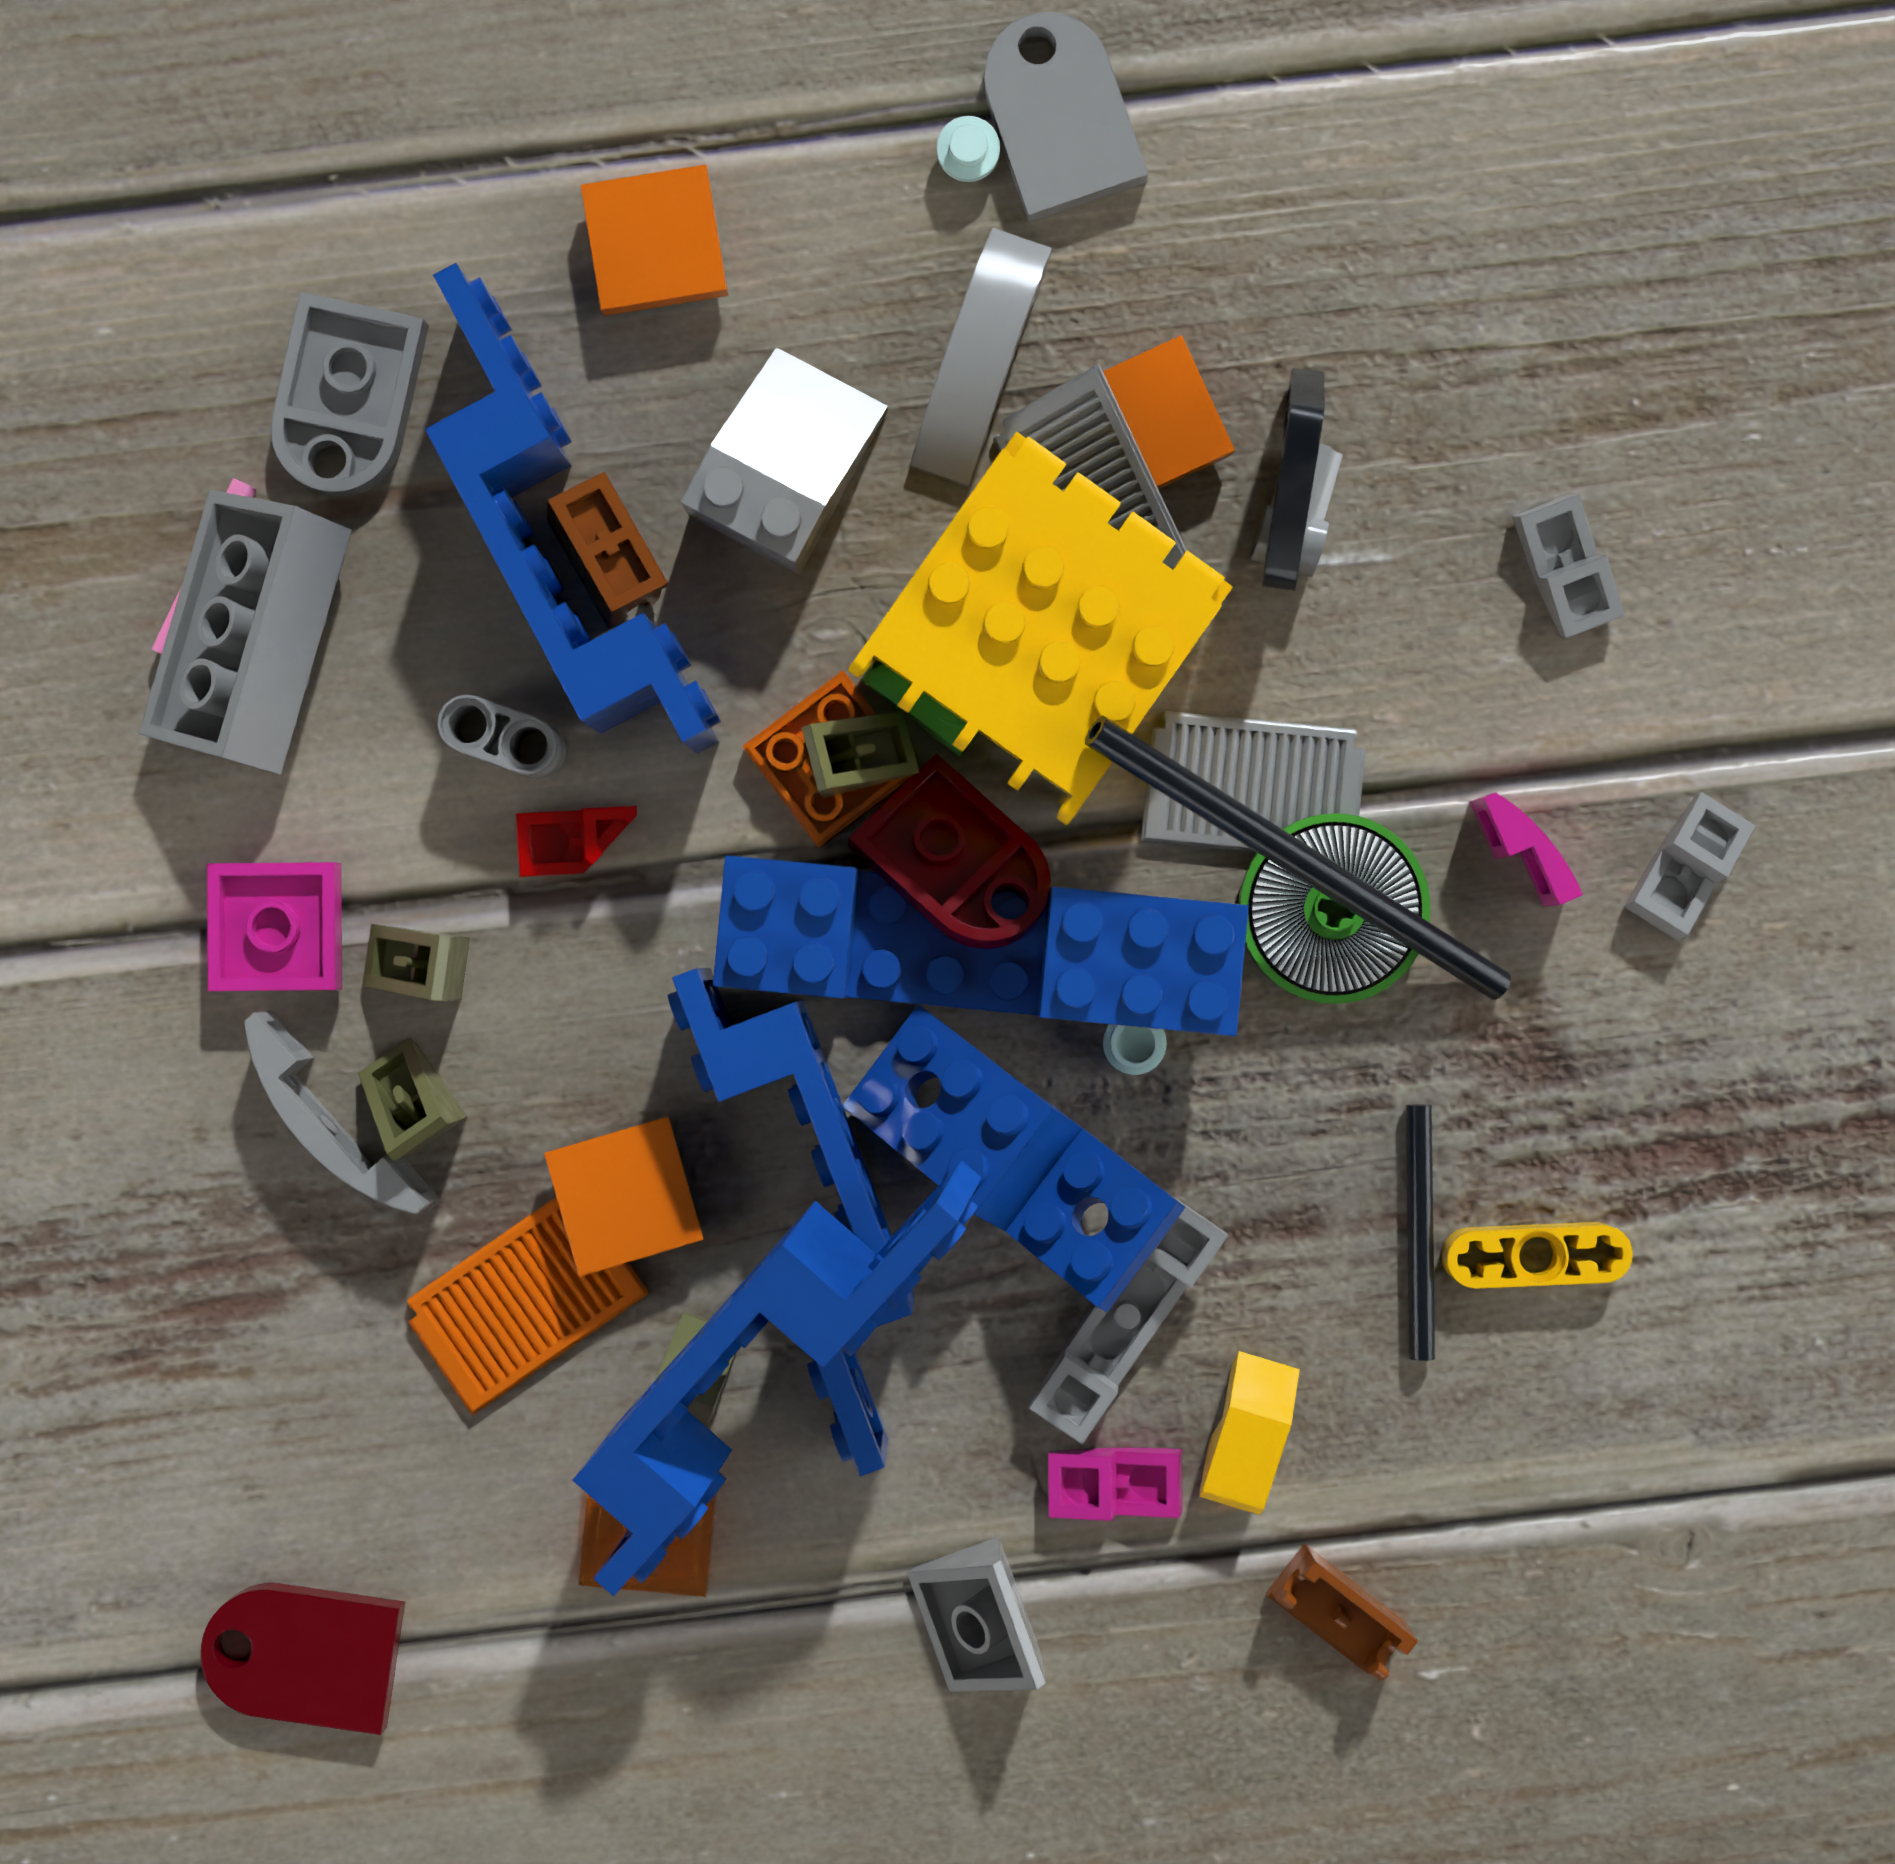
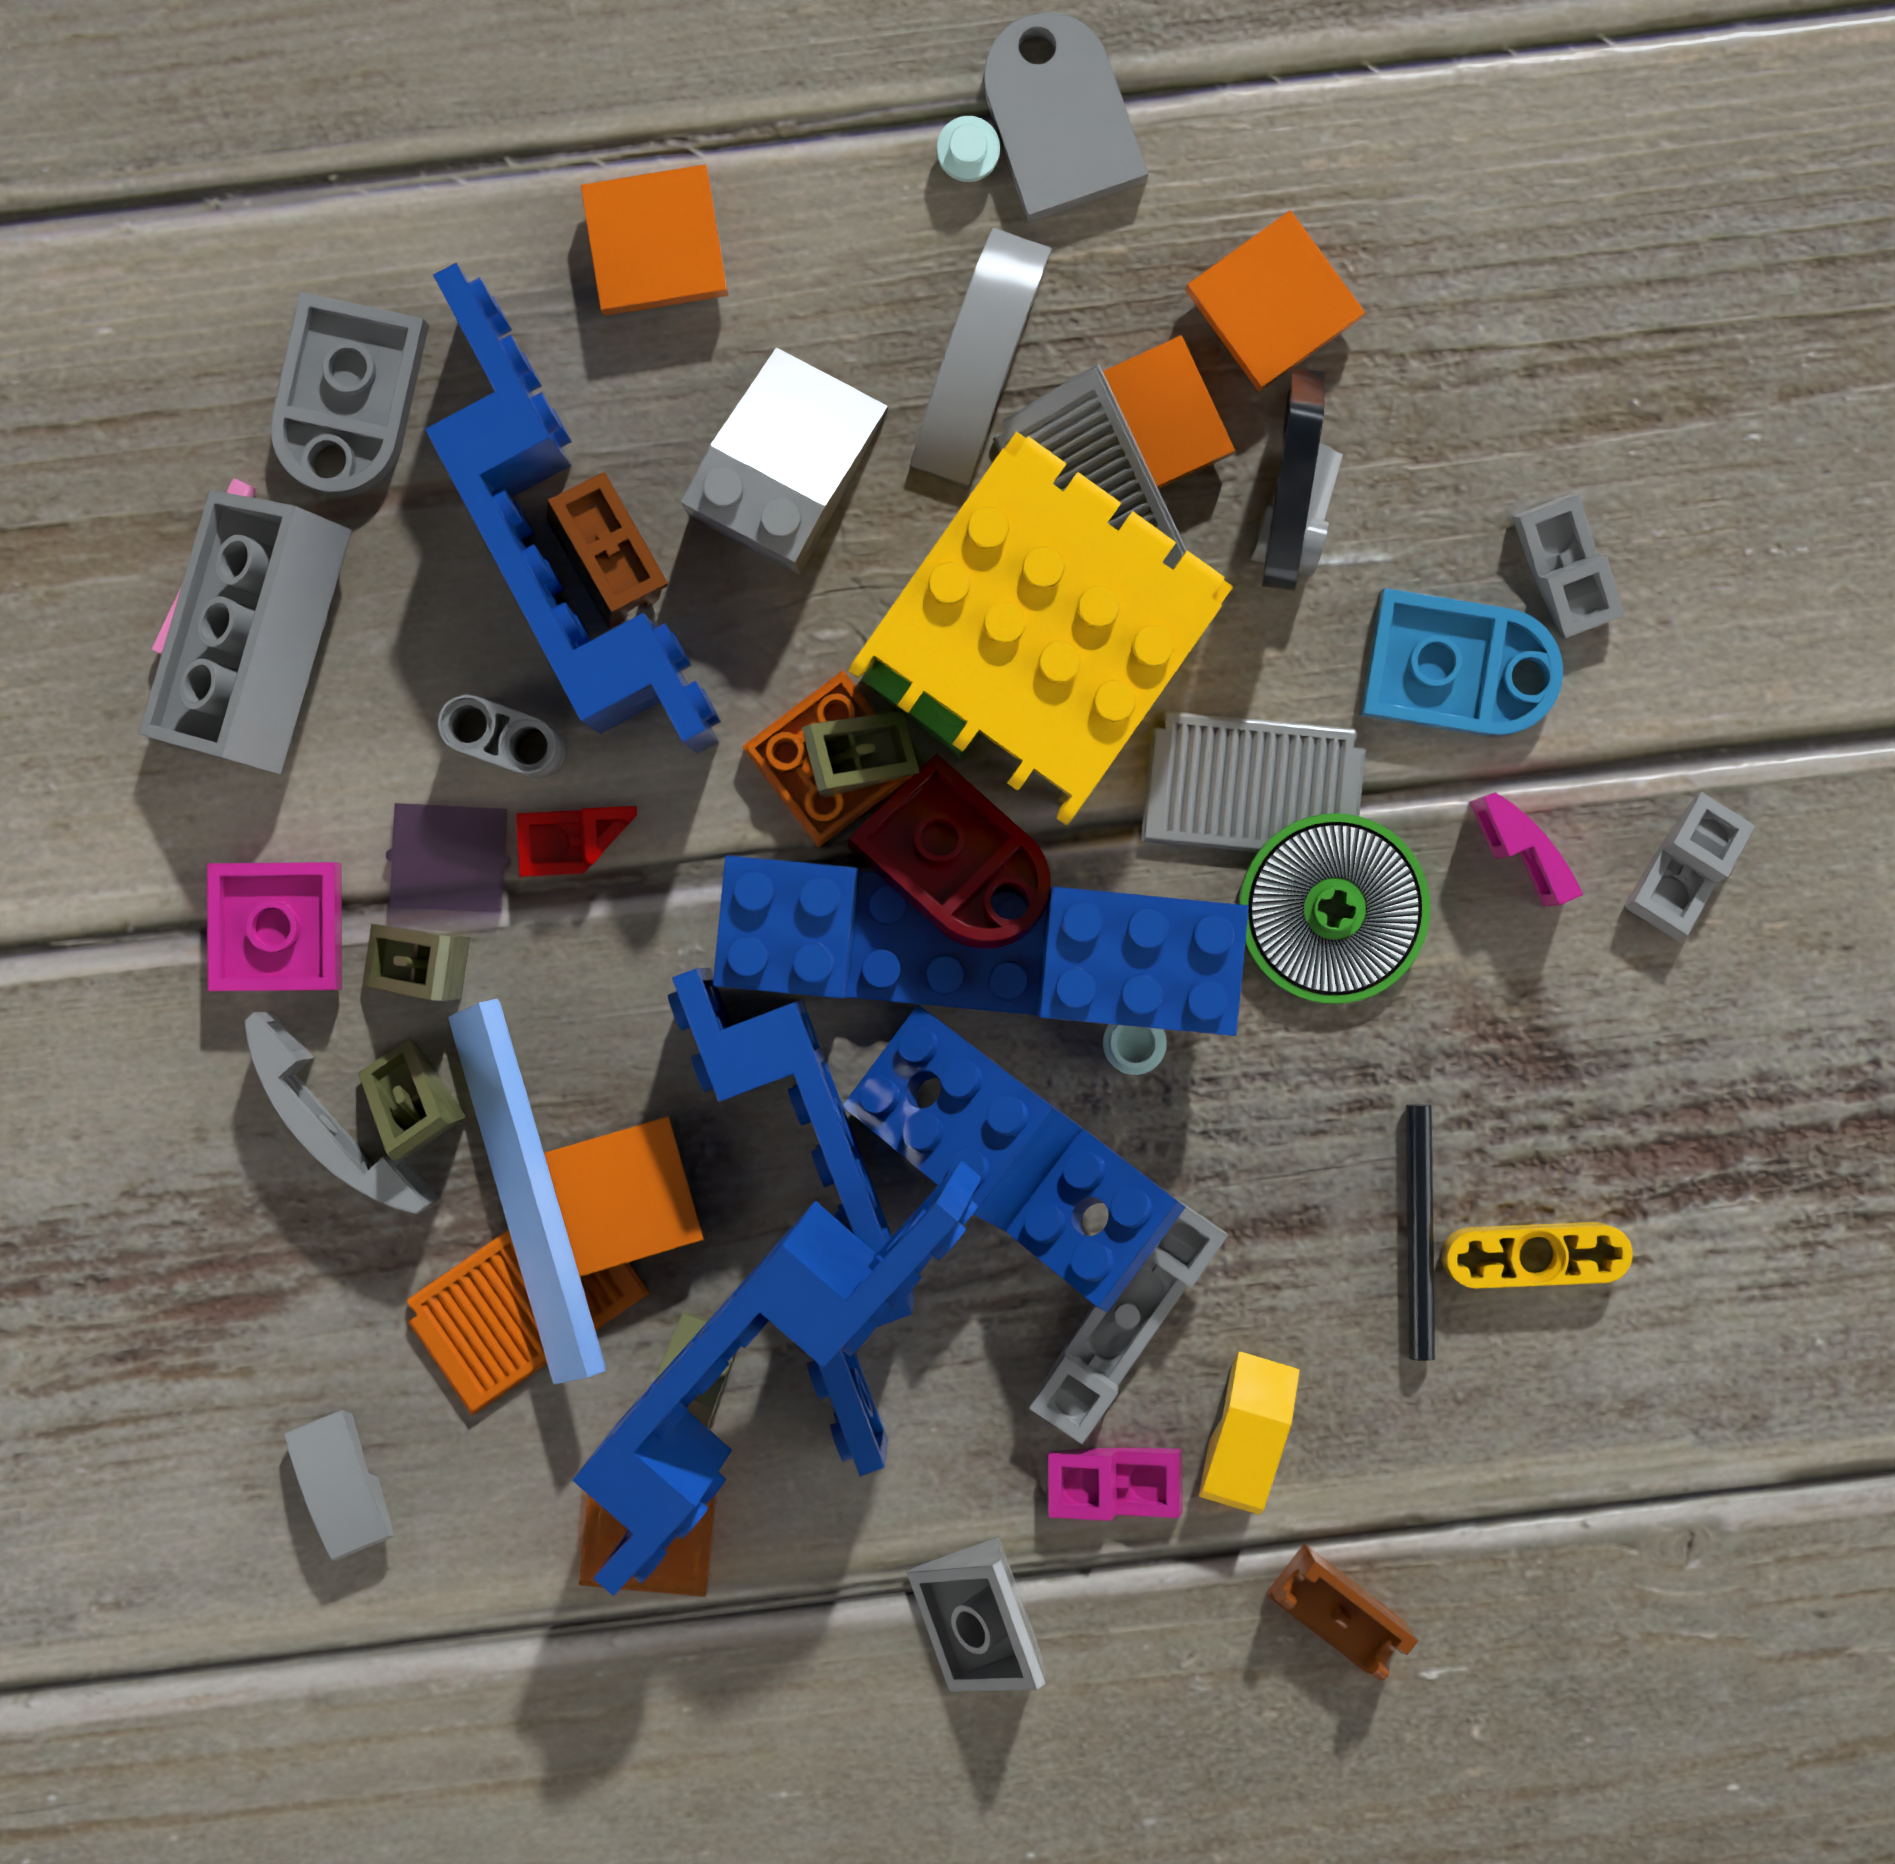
dark red tile [200,1583,405,1735] -> none
black piece [1085,716,1511,1000] -> none
none -> light grey slope [284,1410,395,1561]
none -> clear purple piece [386,803,511,913]
none -> light blue tile [448,999,606,1384]
none -> orange tile [1185,210,1365,392]
none -> dark azure tile [1359,588,1563,737]

